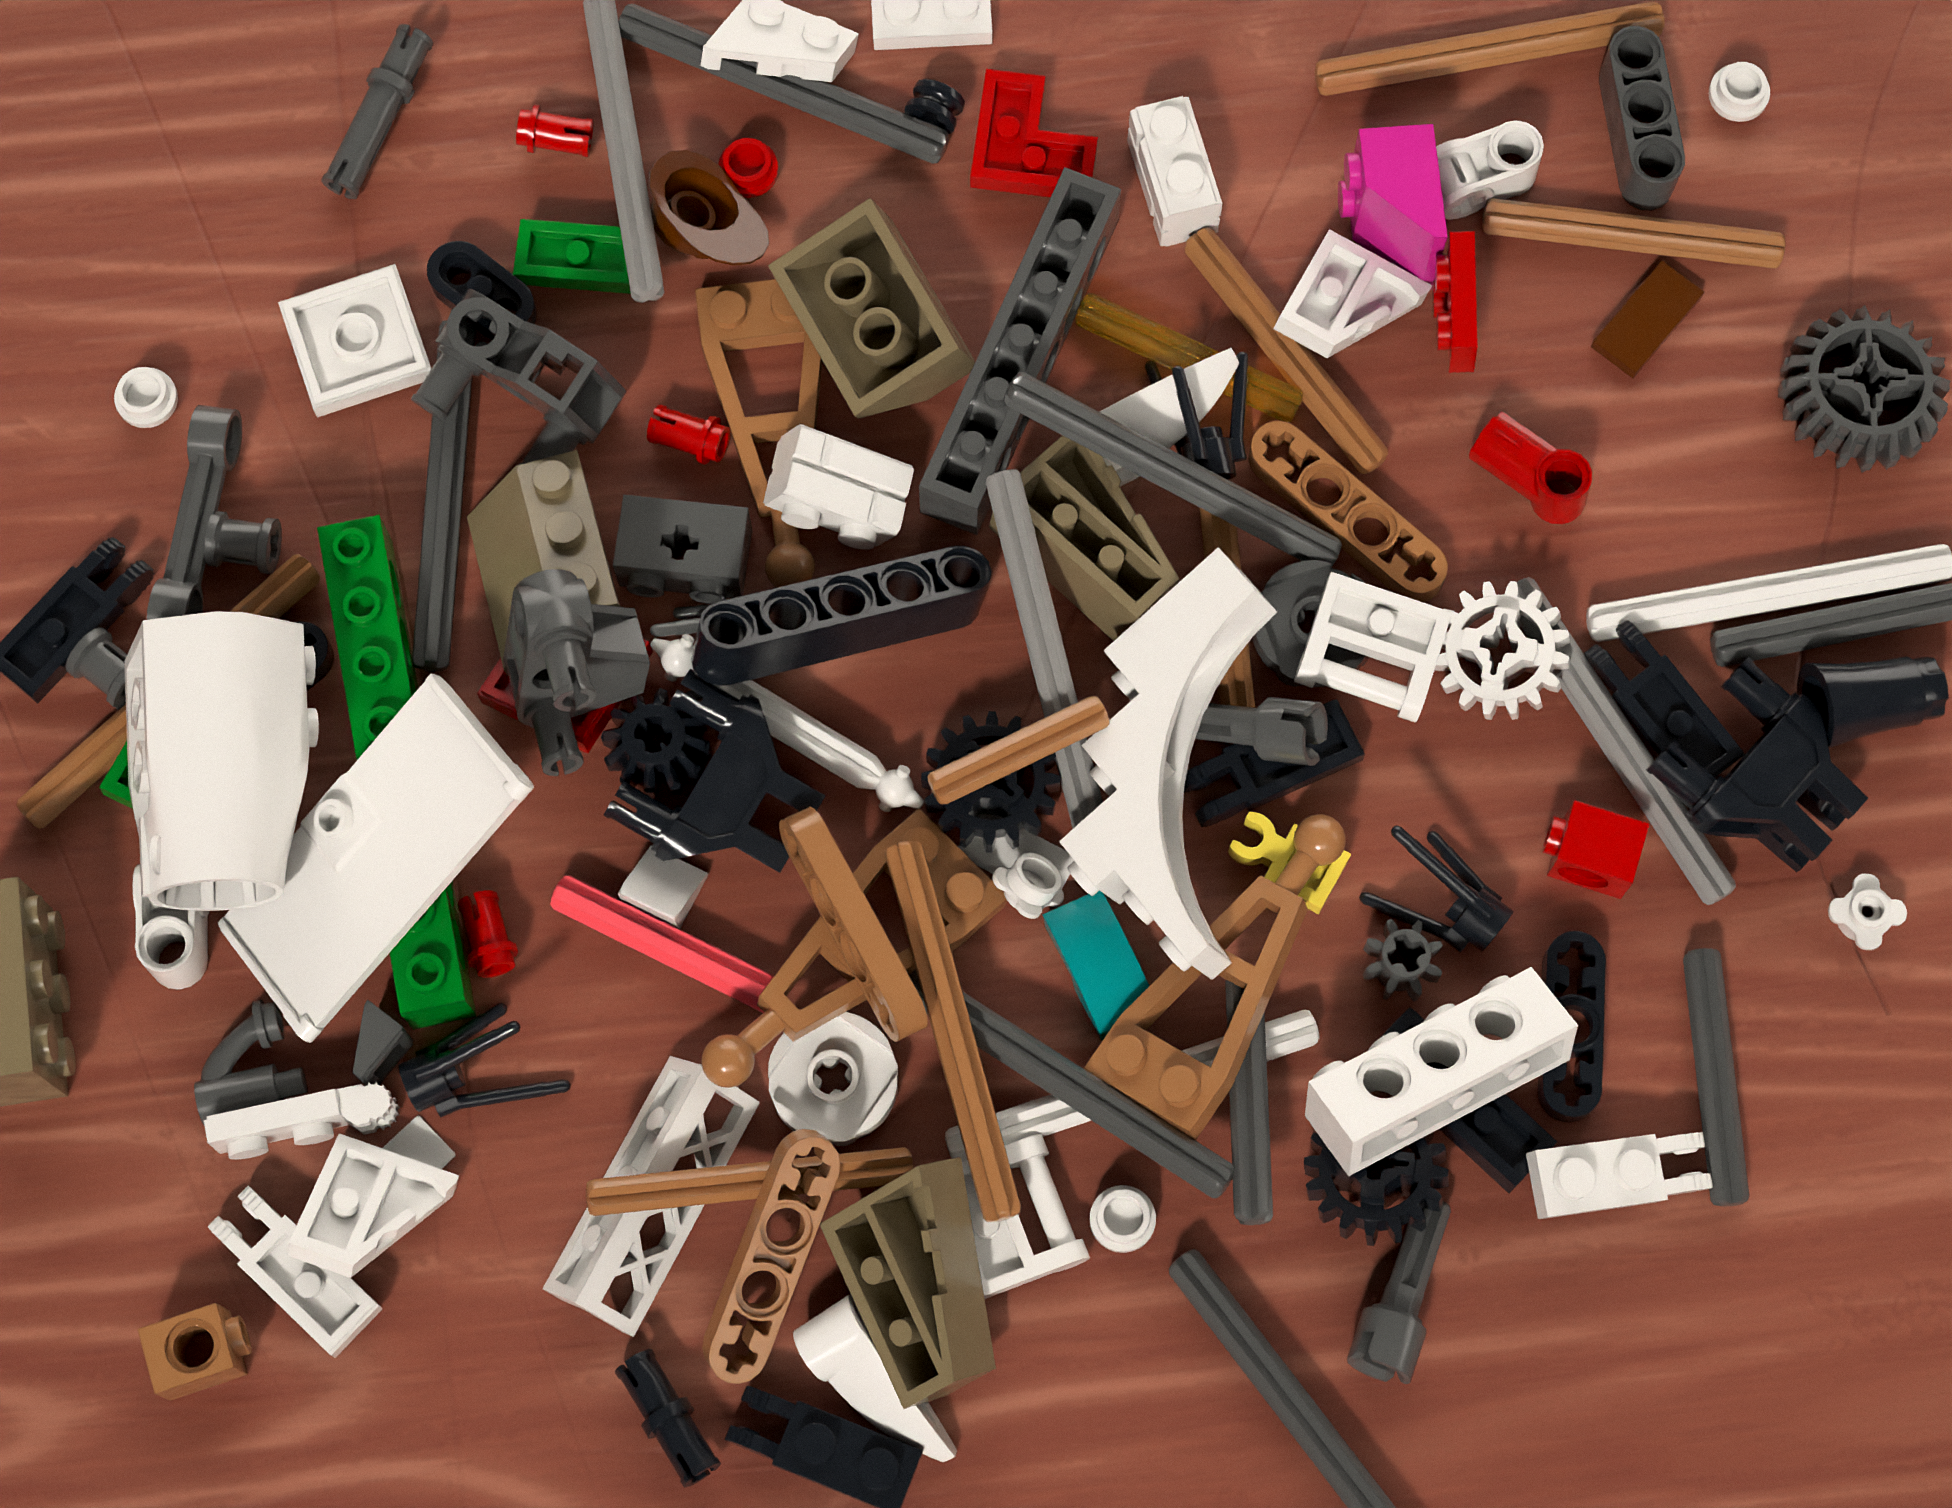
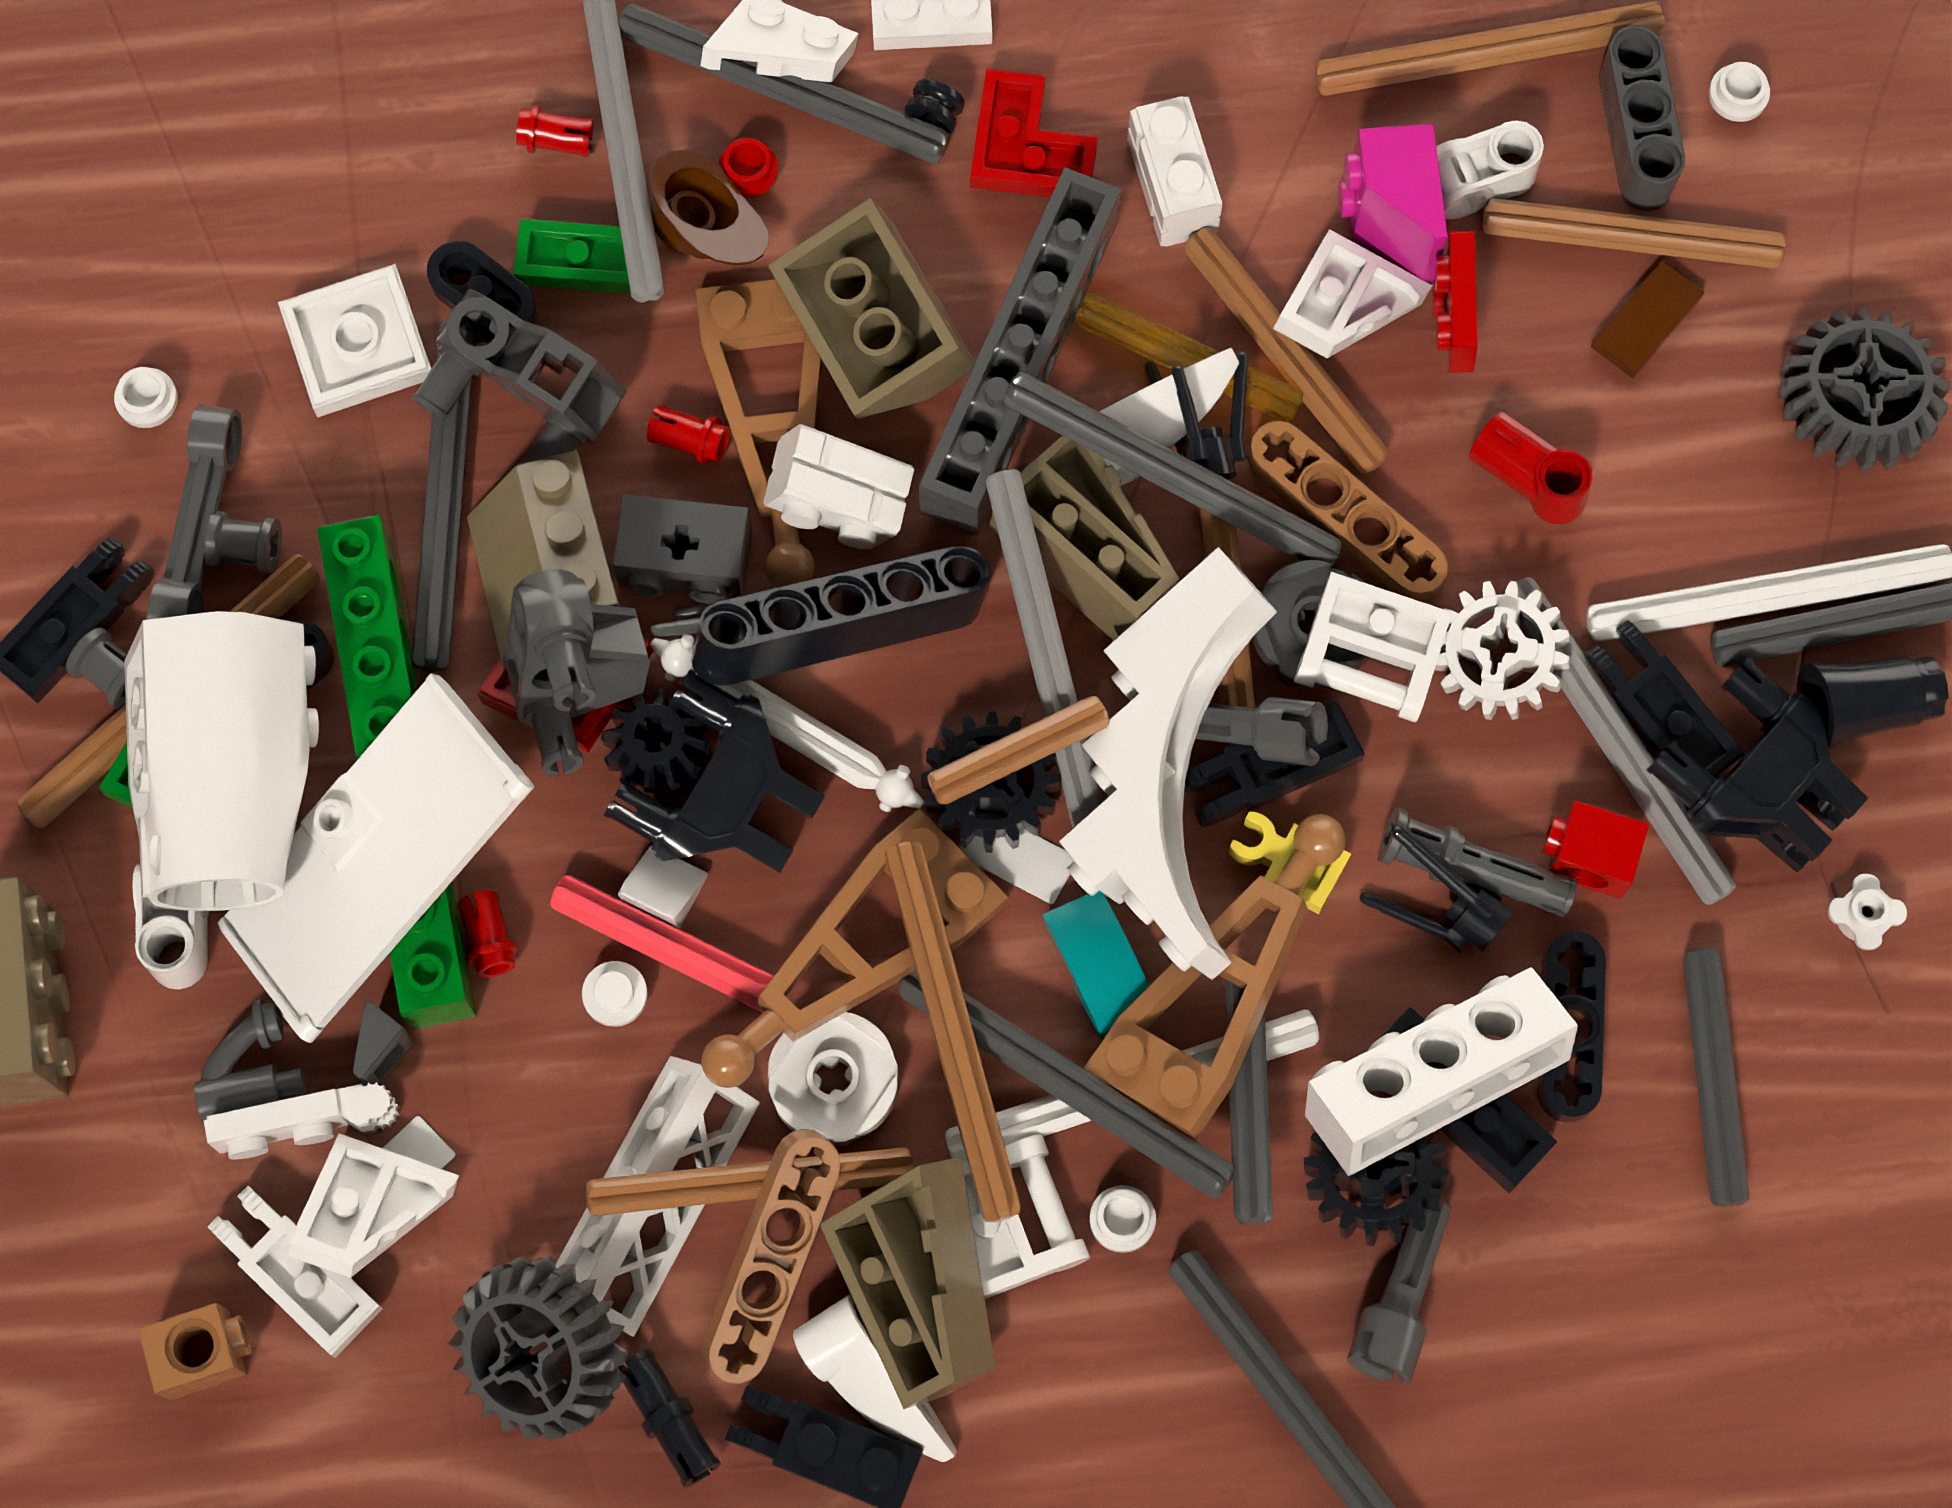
dark grey pin [321,24,433,199] -> none
black plant [398,1003,571,1118] -> none
medium nougat beam [779,807,928,1042] -> none
white plate [992,853,1064,919] -> none
dark grey gear [1363,919,1443,1002] -> none
white hinge [1526,1132,1713,1219] -> none
none -> dark grey gear [448,1256,629,1441]
none -> white plate [582,961,648,1027]
none -> dark grey pin [1378,807,1578,917]

